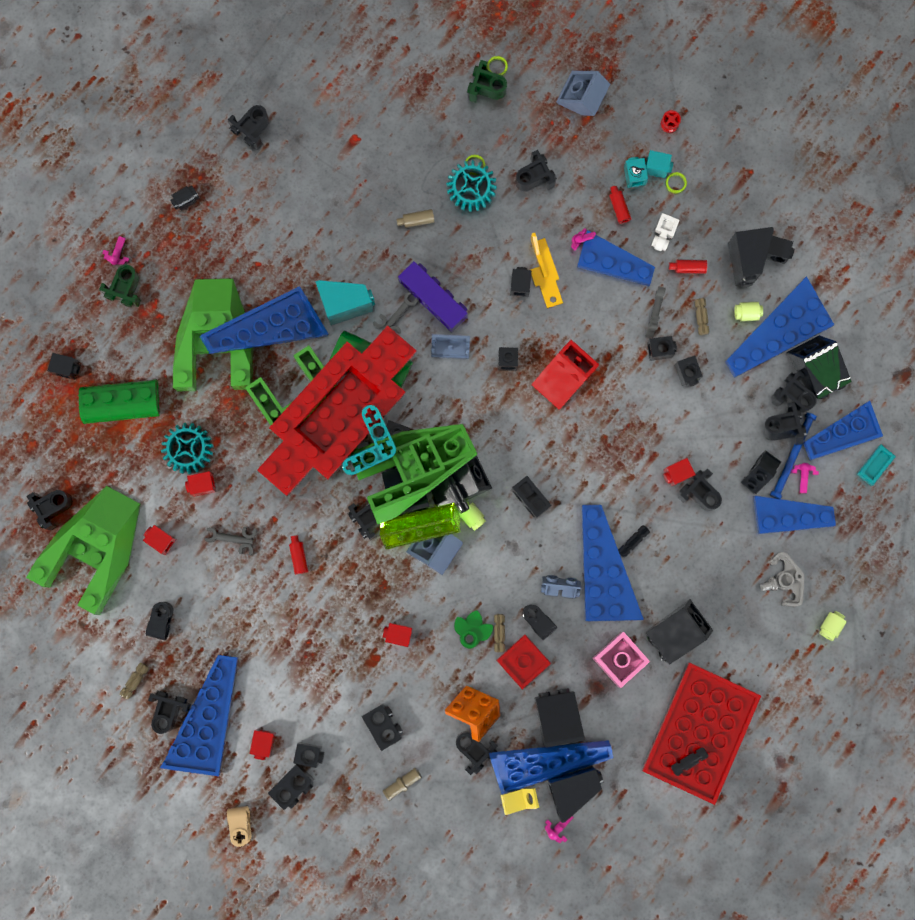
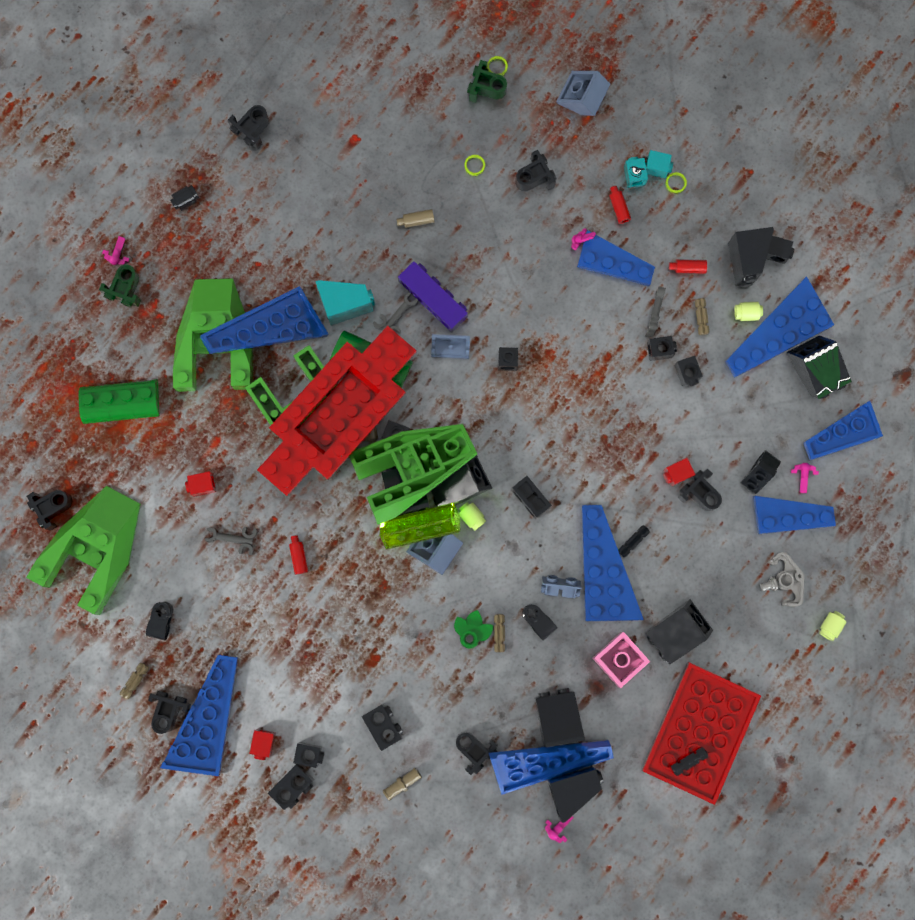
black brick [47,353,80,380] -> none
red brick [143,525,177,555] -> none
teal gear [161,423,214,474] -> none
tan piece [227,806,252,847] -> none
teal beam [342,405,396,475] -> none
black pin [347,503,377,541] -> none
red brick [382,623,413,647] -> none
black axle [443,476,469,514] -> none
orange bracket [445,686,500,742] -> none
teal gear [446,160,497,212] -> none
red tile [496,634,551,690] -> none
light yellow bracket [501,788,539,815] -> none
black brick [510,267,532,297] -> none
yellow piece [530,233,563,308] -> none
slope [531,340,599,410] -> none
white plate [651,213,679,252] -> none
red wheel [660,110,681,133] -> none
black pin [764,402,807,445] -> none
blue bar [770,412,817,499] -> none
black pin [772,370,817,413] -> none
teal tile [857,444,896,486] -> none

